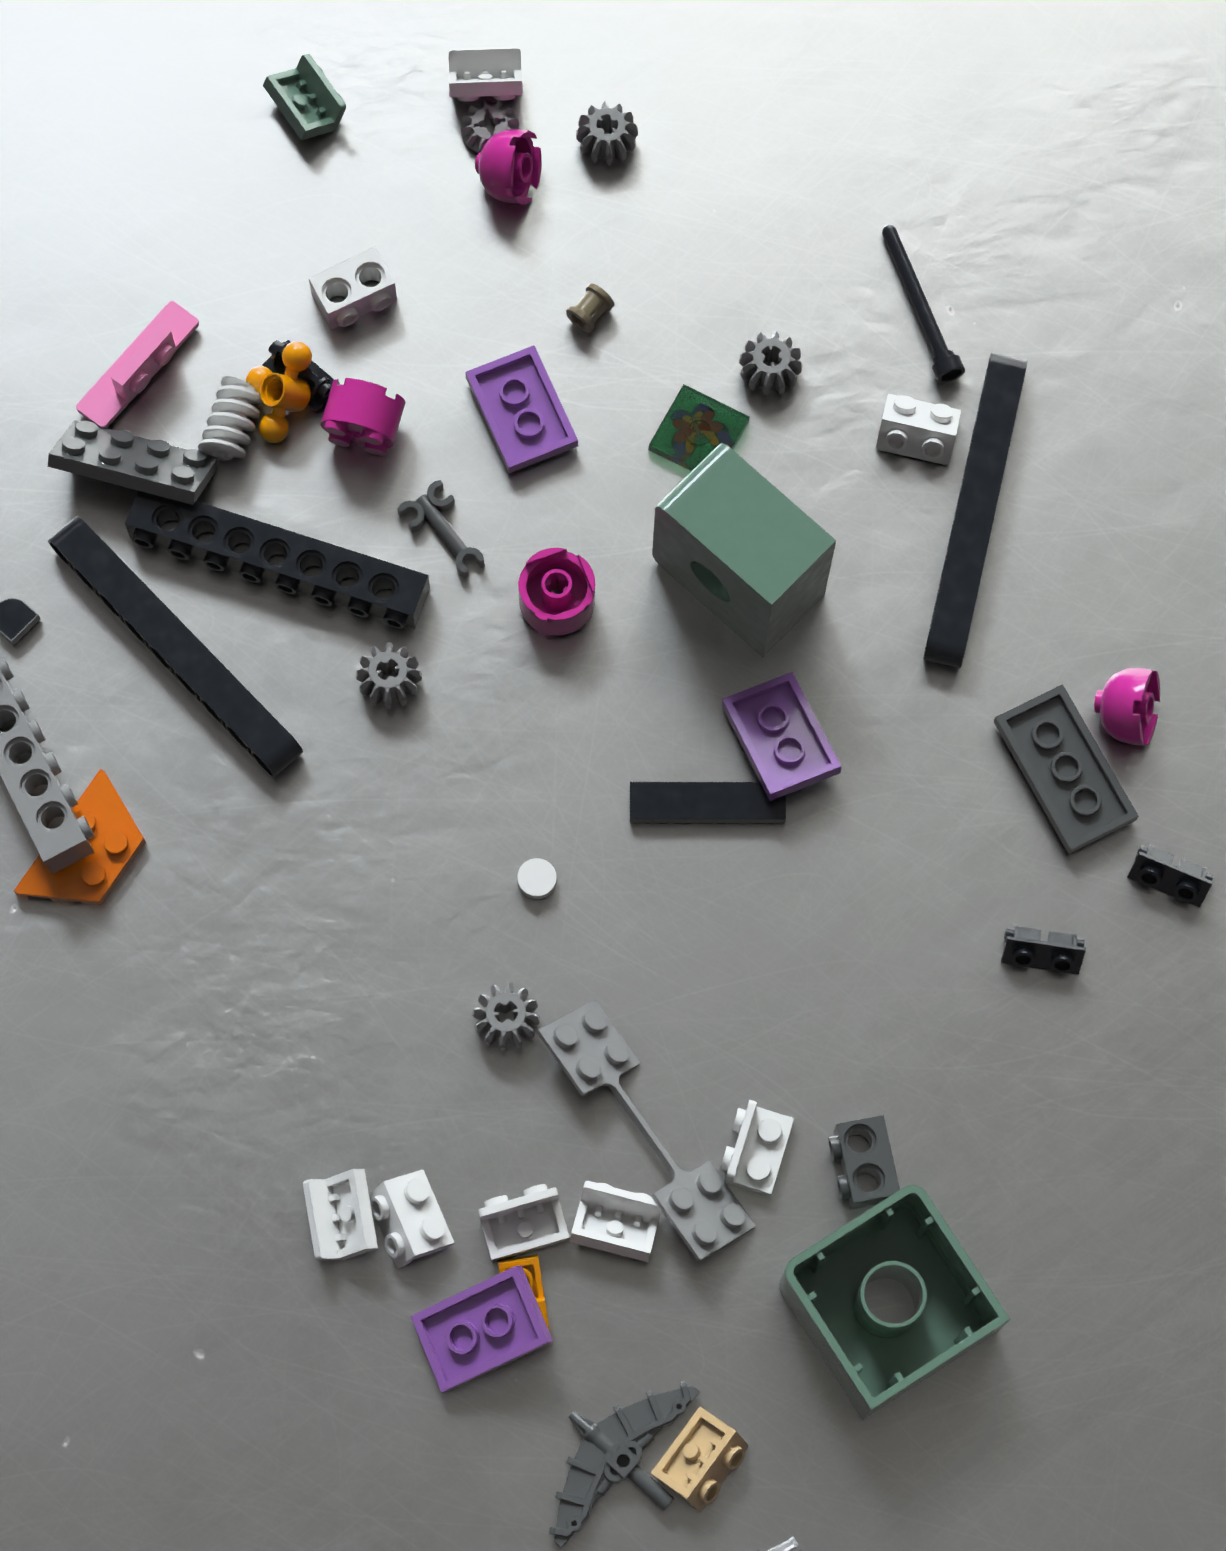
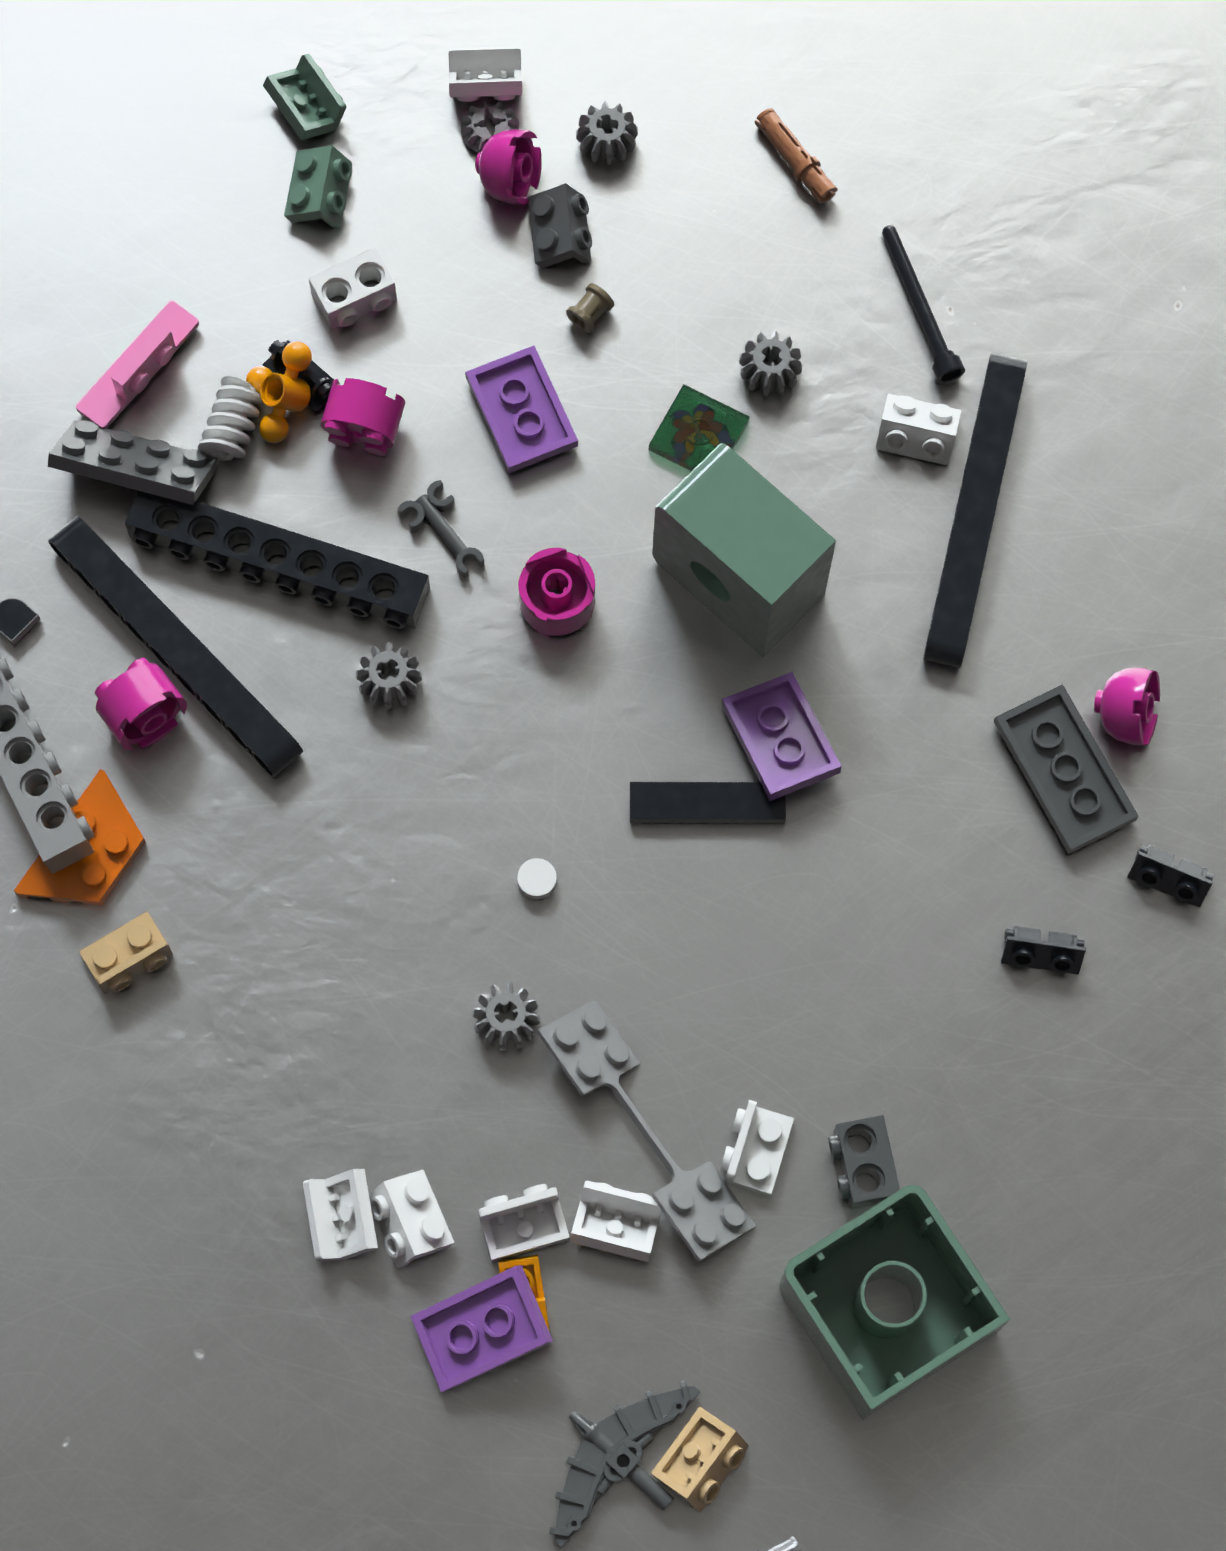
none -> tan bracket [79,911,173,994]
none -> dark pink brick [95,658,187,750]
none -> sand green bracket [284,145,352,228]
none -> dark grey bracket [528,183,592,268]
none -> nougat pin [754,108,838,204]

